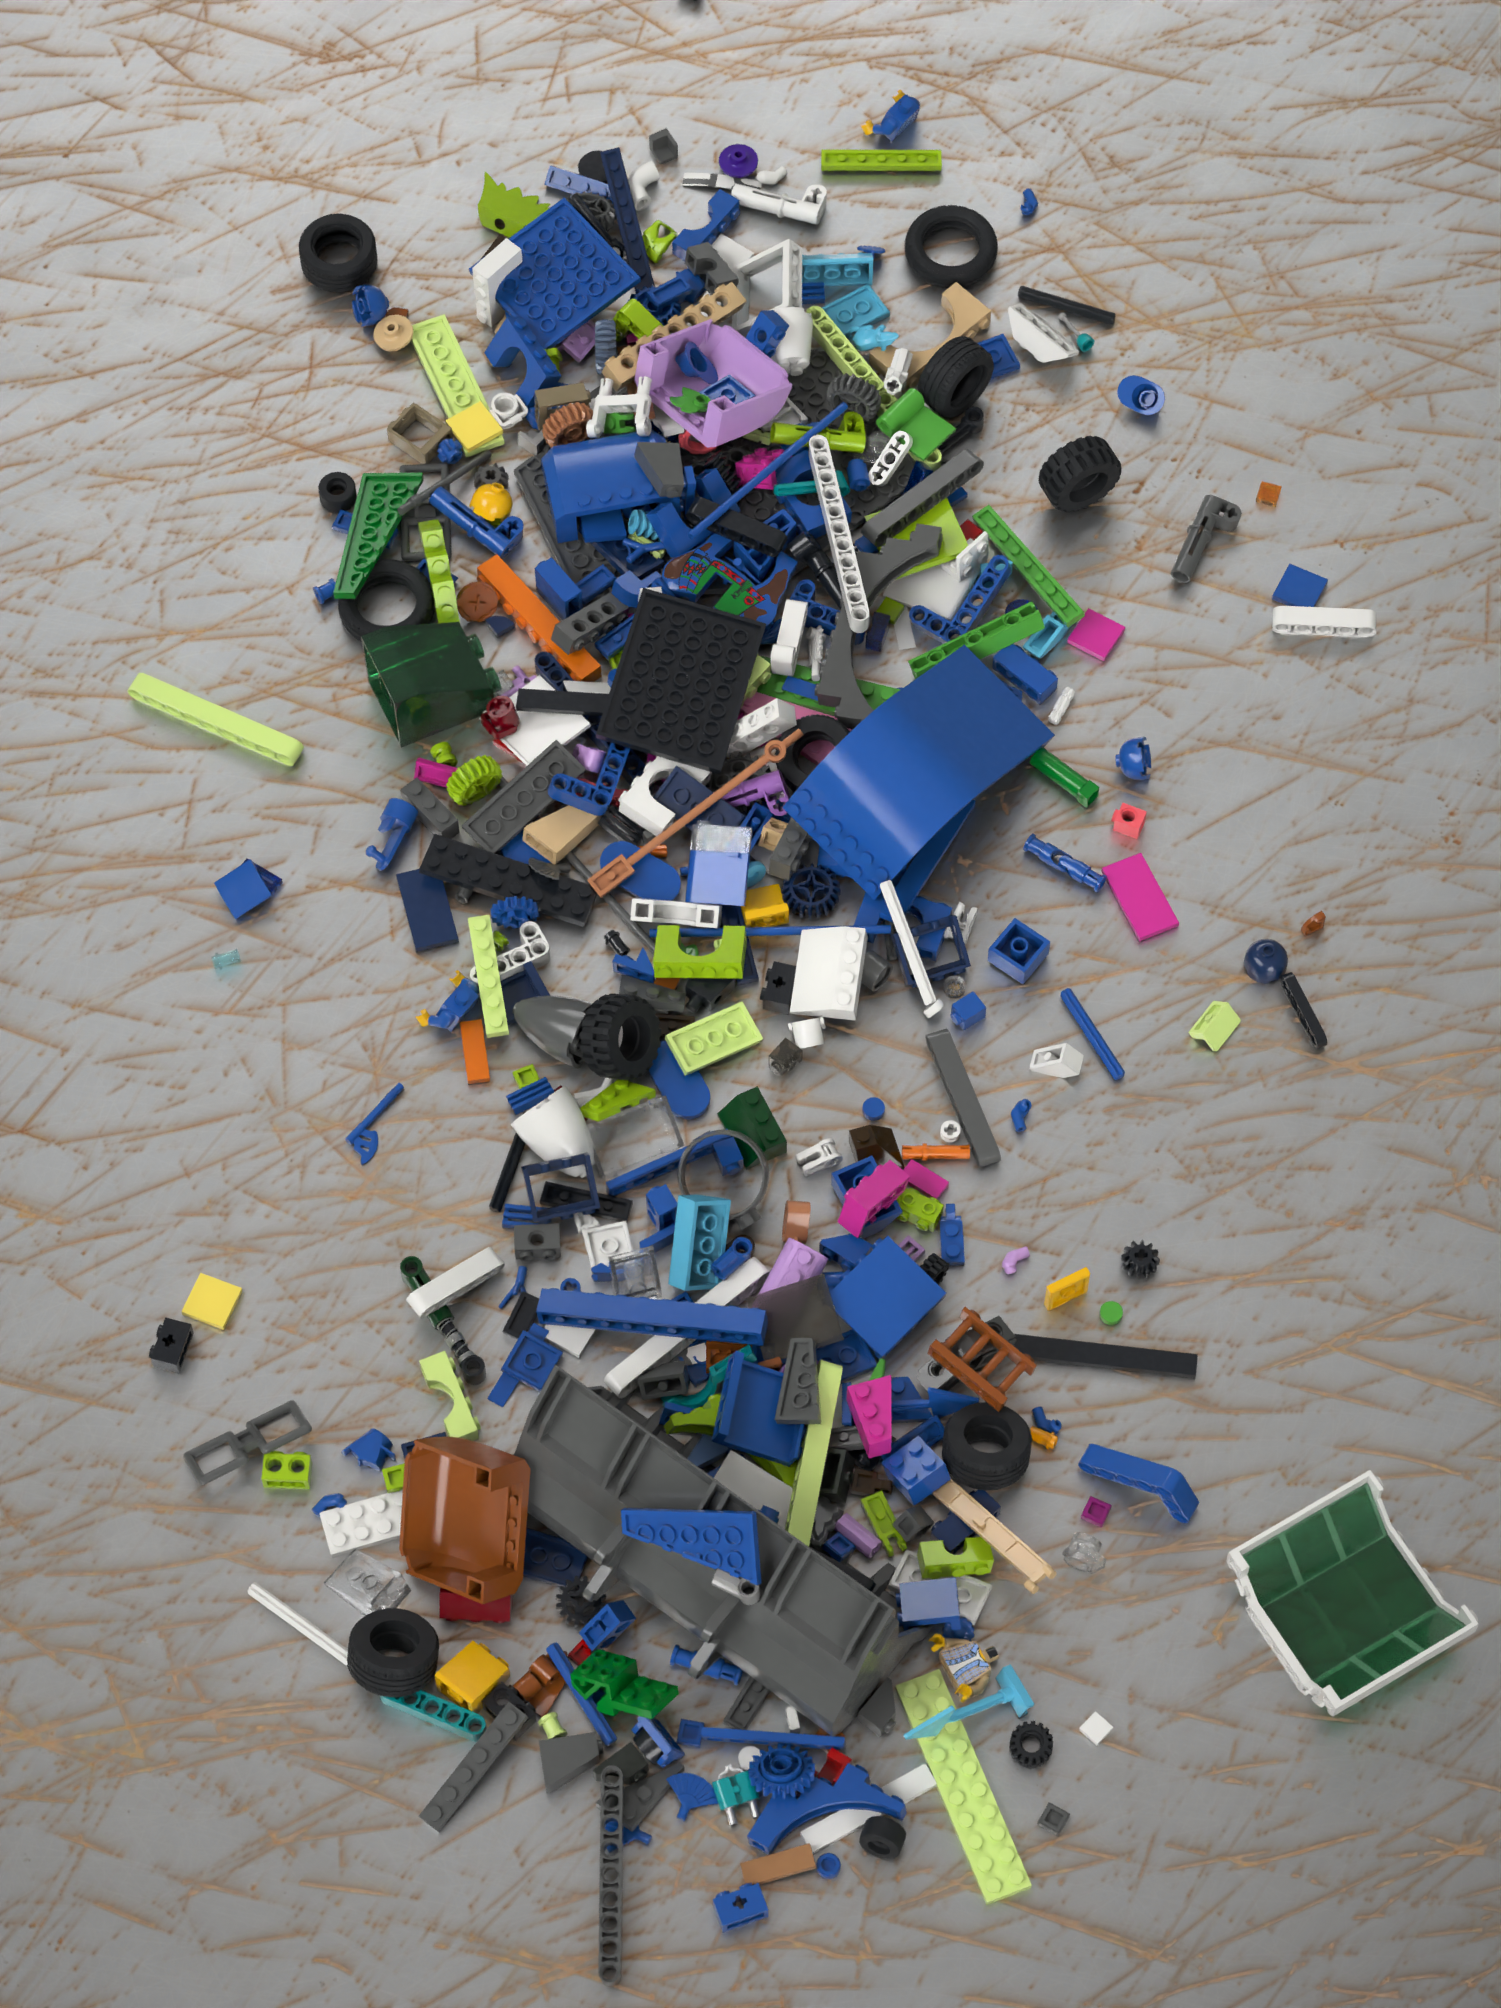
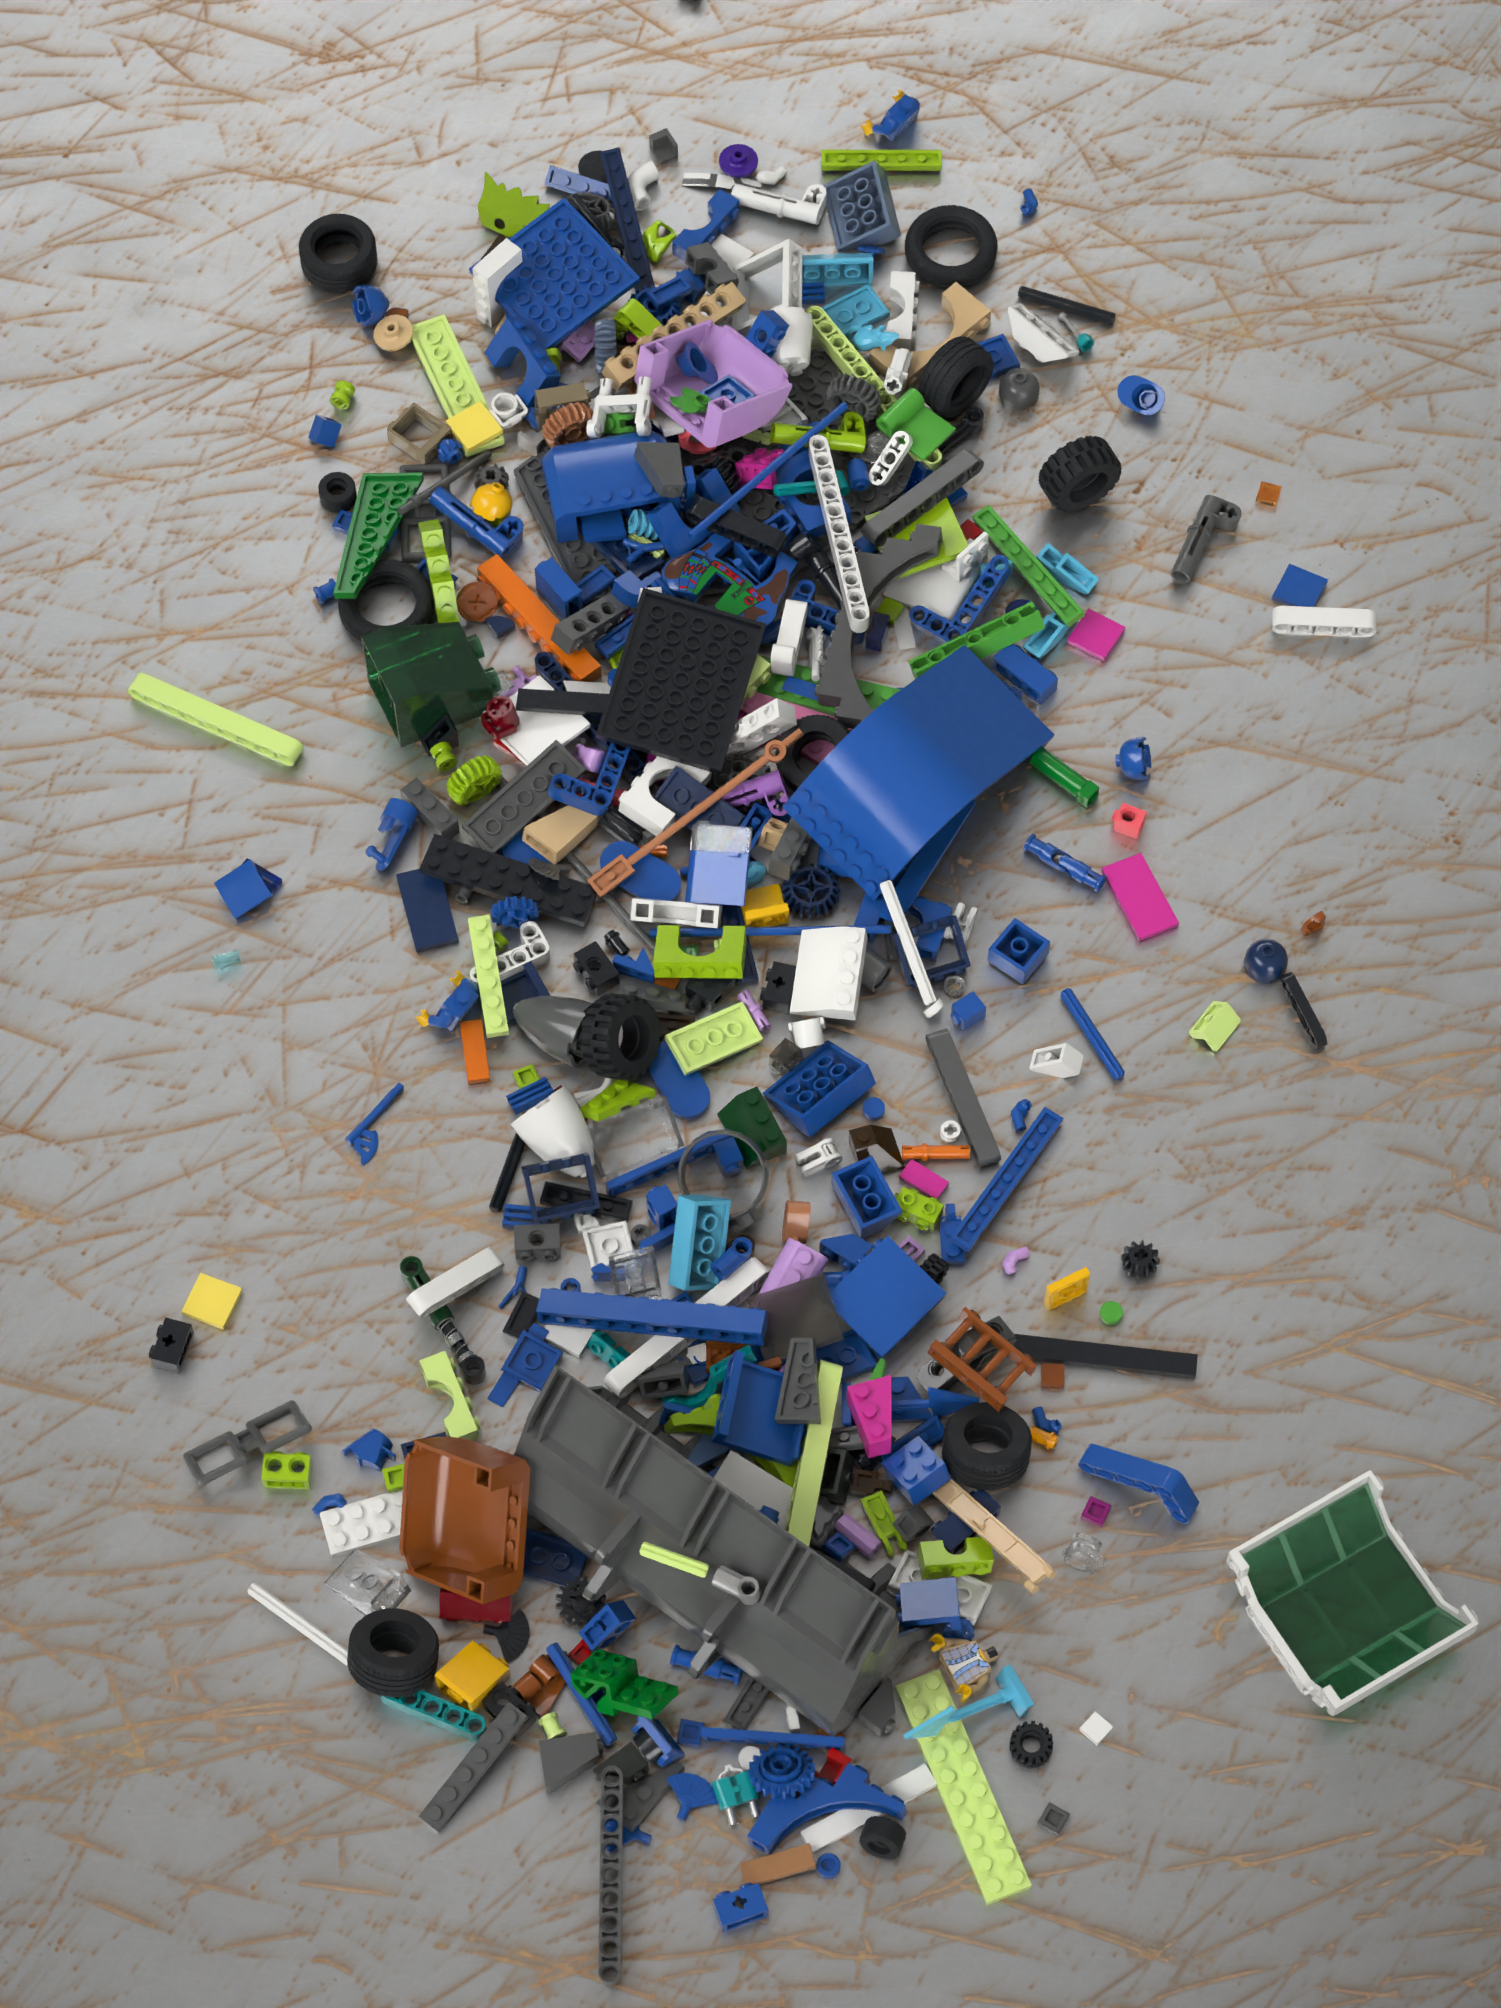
dark pink tile [414,757,458,788] -> none
blue wing [621,1508,761,1586] -> none
dark pink wedge [837,1160,910,1239] -> none
white axle [1048,687,1075,725] -> none
none -> blue panel [308,414,342,447]
none -> lime wheel [329,380,355,409]
none -> black slope [420,713,459,757]
none -> black hand [483,1609,530,1663]
none -> black brick [572,941,620,996]
none -> teal hinge [587,1331,631,1369]
none -> dark grey bush [631,1224,651,1247]
none -> yellowish green axle [640,1542,709,1578]
none -> lavender pin [737,990,772,1033]
none -> blue slope [762,1040,876,1138]
none -> sand blue slope [823,160,901,252]
none -> white arch [887,271,919,351]
none -> blue plate [949,1107,1064,1253]
none -> dark grey cylinder [998,368,1040,410]
none -> medium azure slope [1036,543,1099,595]
none -> dark orange tile [1041,1363,1064,1389]

